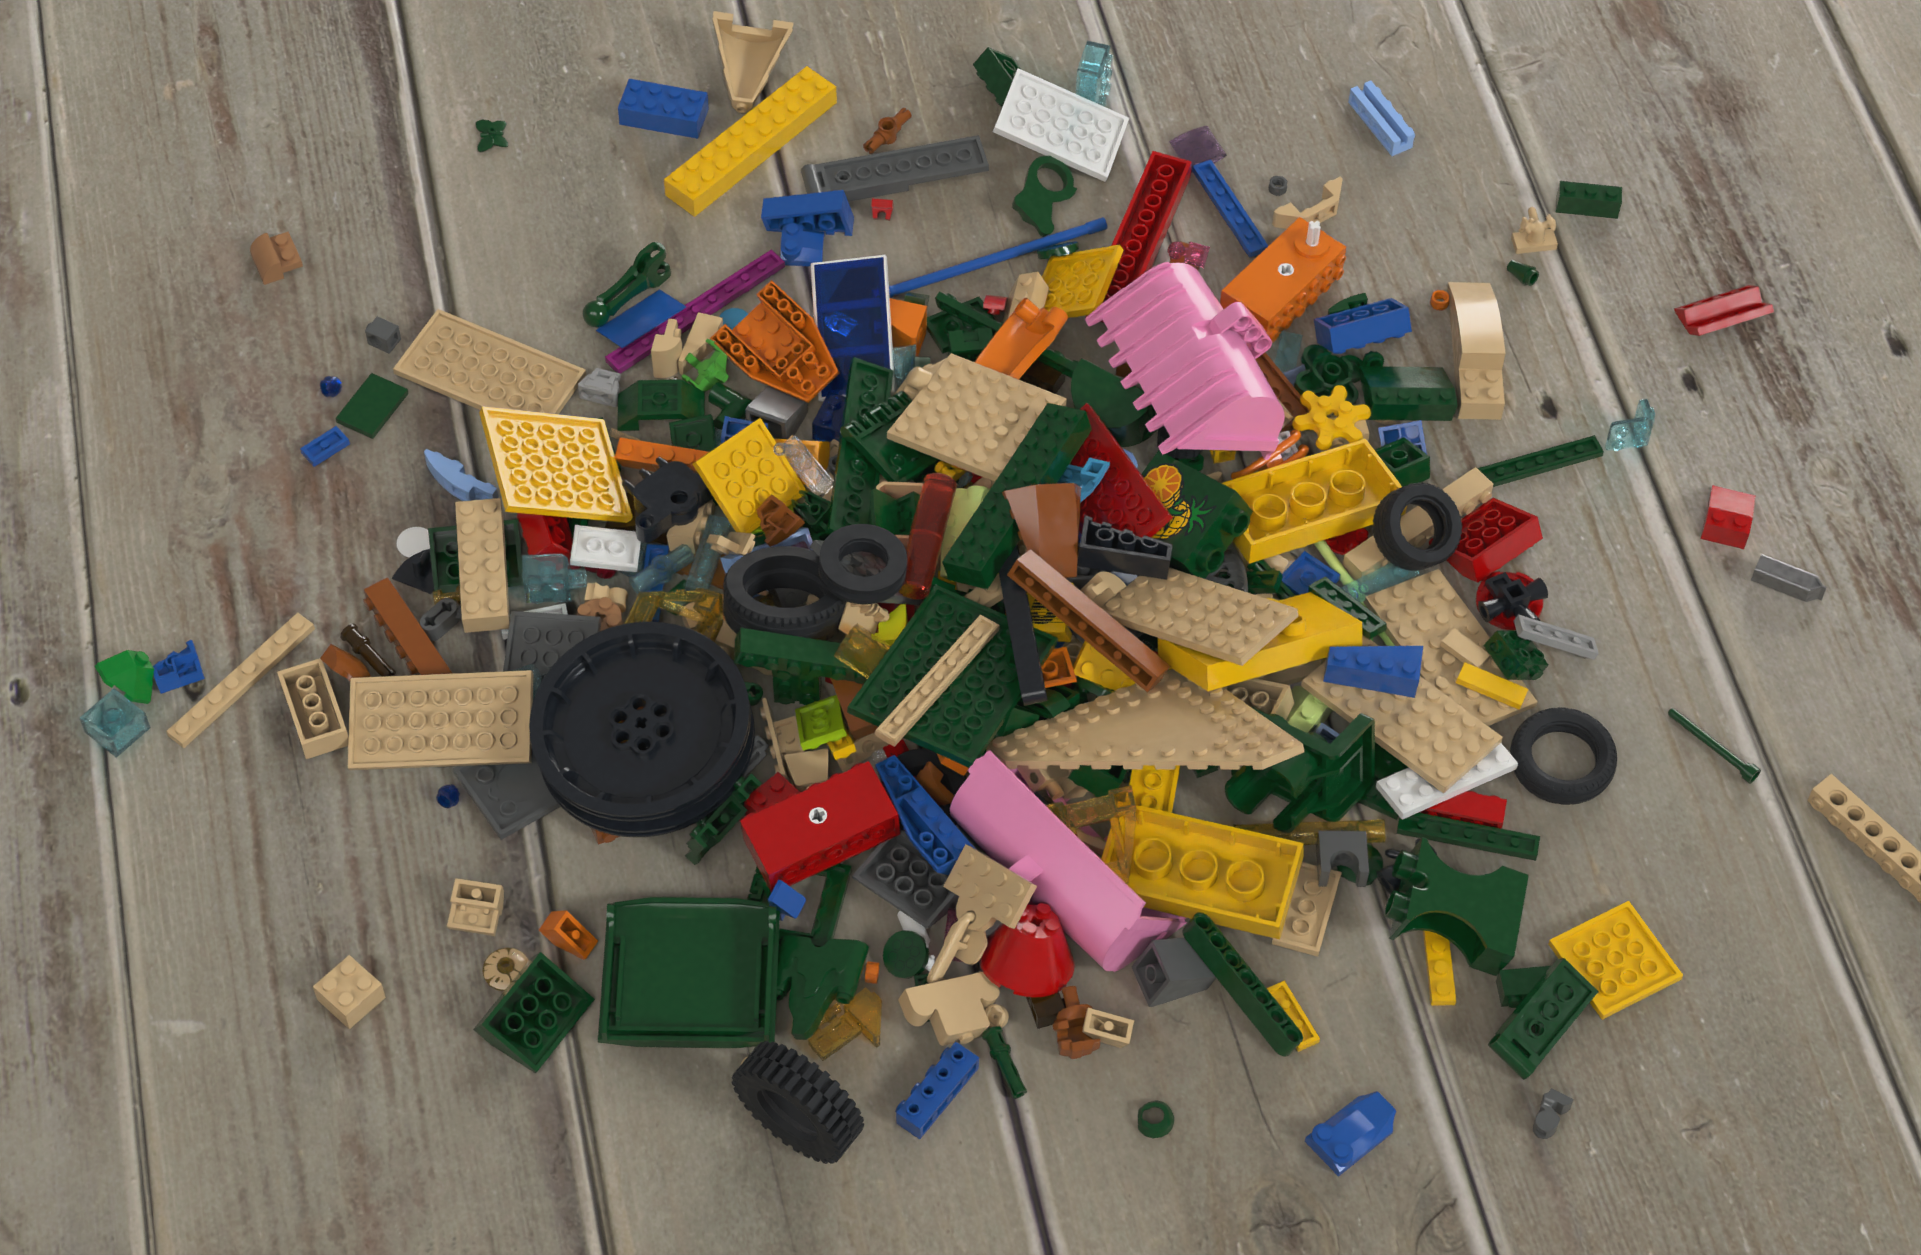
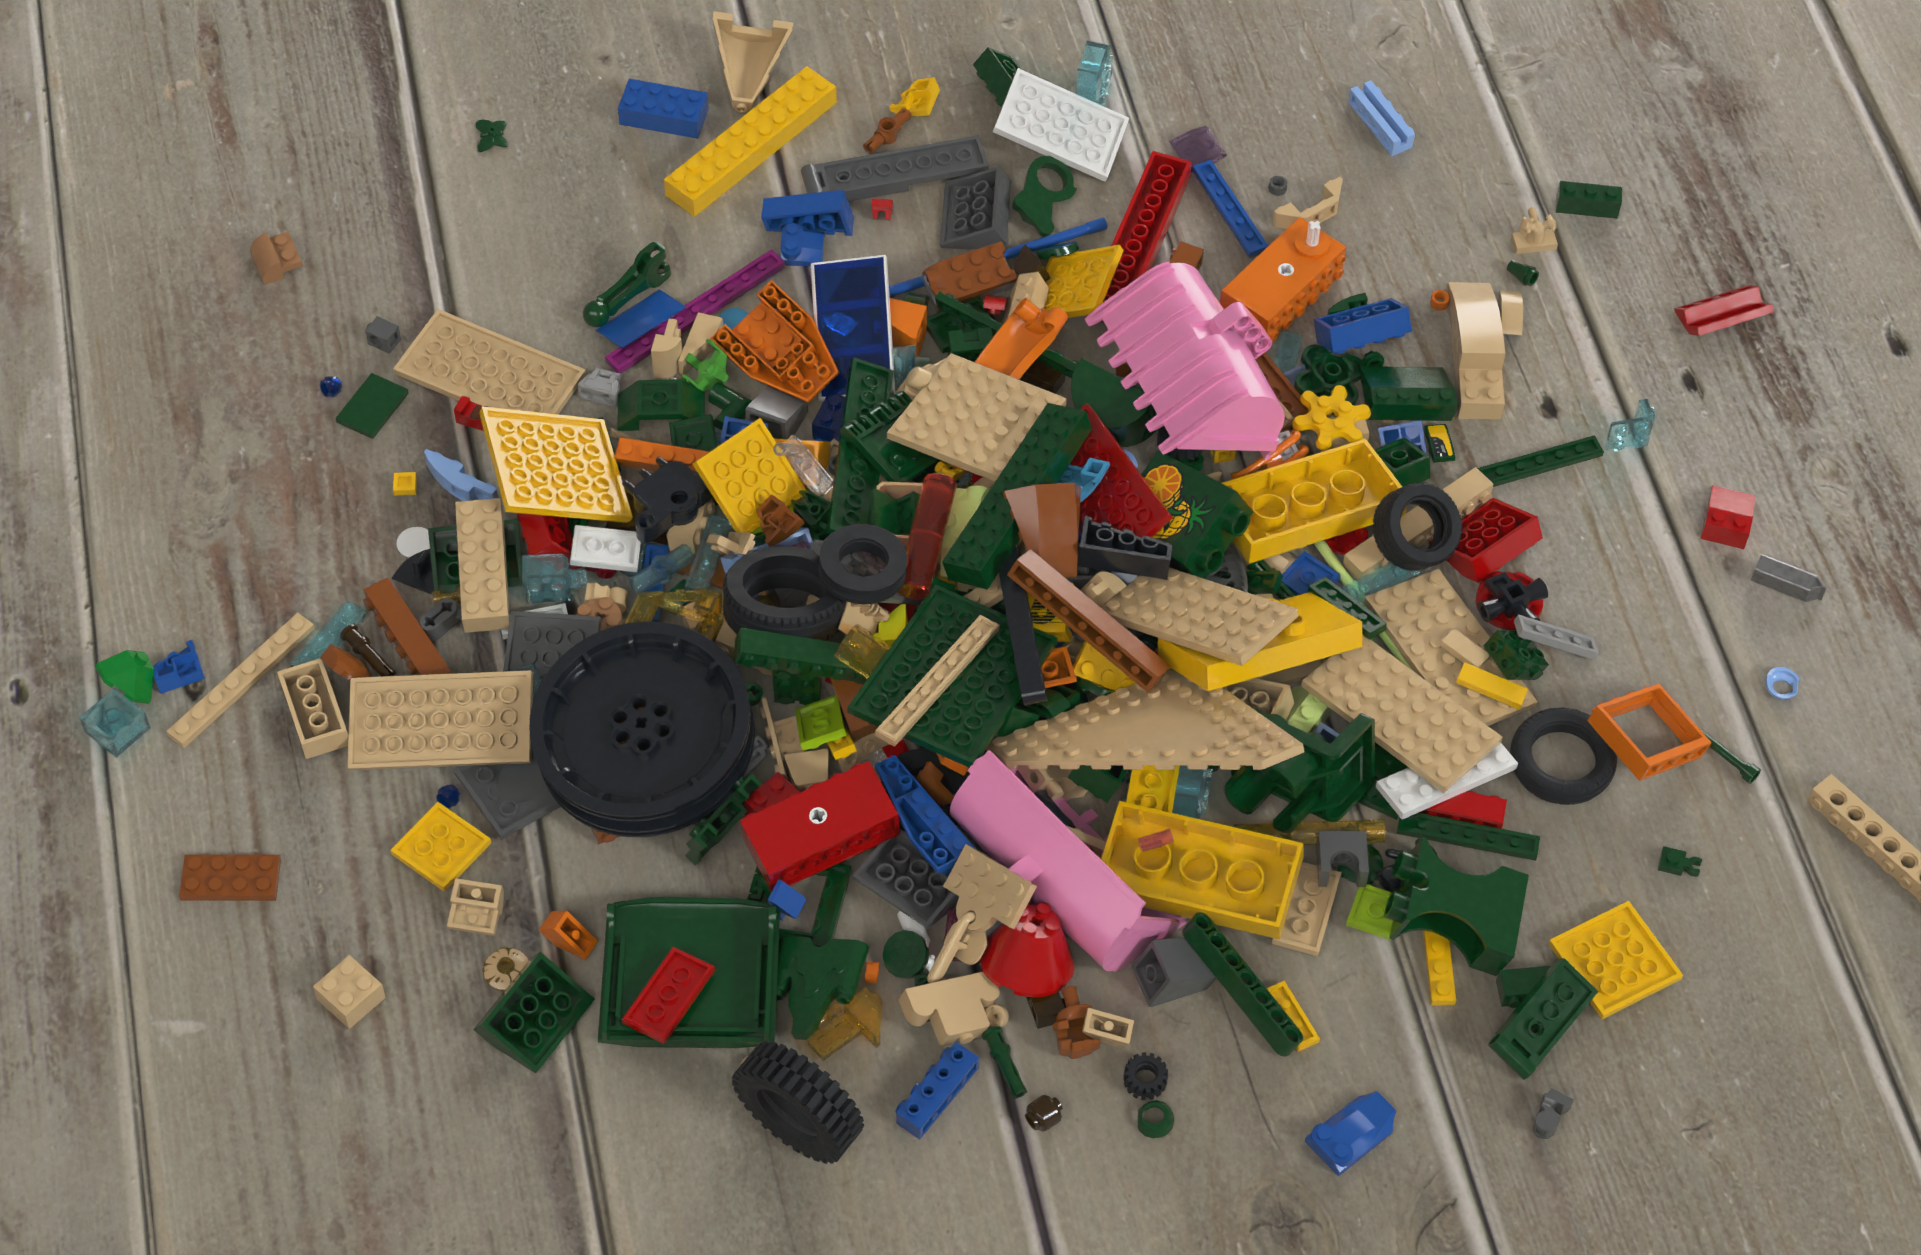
blue plate [300,426,350,467] -> none
clear yellow windscreen [1046,785,1137,884] -> none
clear pink plate [1168,241,1210,268] -> none
blue wedge [1323,646,1423,698] -> none
none -> dark orange plate [179,855,281,901]
none -> clear light blue plate [290,601,366,667]
none -> yellow plate [390,802,492,892]
none -> yellow plate [393,472,417,496]
none -> red leg [454,395,488,431]
none -> red plate [622,947,715,1044]
none -> yellow slope [889,77,940,116]
none -> dark orange piece [921,241,1017,313]
none -> dark grey slope [940,166,1011,249]
none -> dark brown slope [1013,245,1051,282]
none -> dark brown head [1025,1095,1063,1132]
none -> black tyre [1123,1052,1168,1100]
none -> piece [1138,829,1174,852]
none -> clear light blue brick [1172,765,1213,819]
none -> lime plate [1346,884,1393,941]
none -> slope [1424,424,1455,463]
none -> tan brick [1498,291,1523,335]
none -> orange window [1587,684,1712,781]
none -> dark green plate [1658,846,1702,877]
none -> light blue piece [1765,667,1800,700]

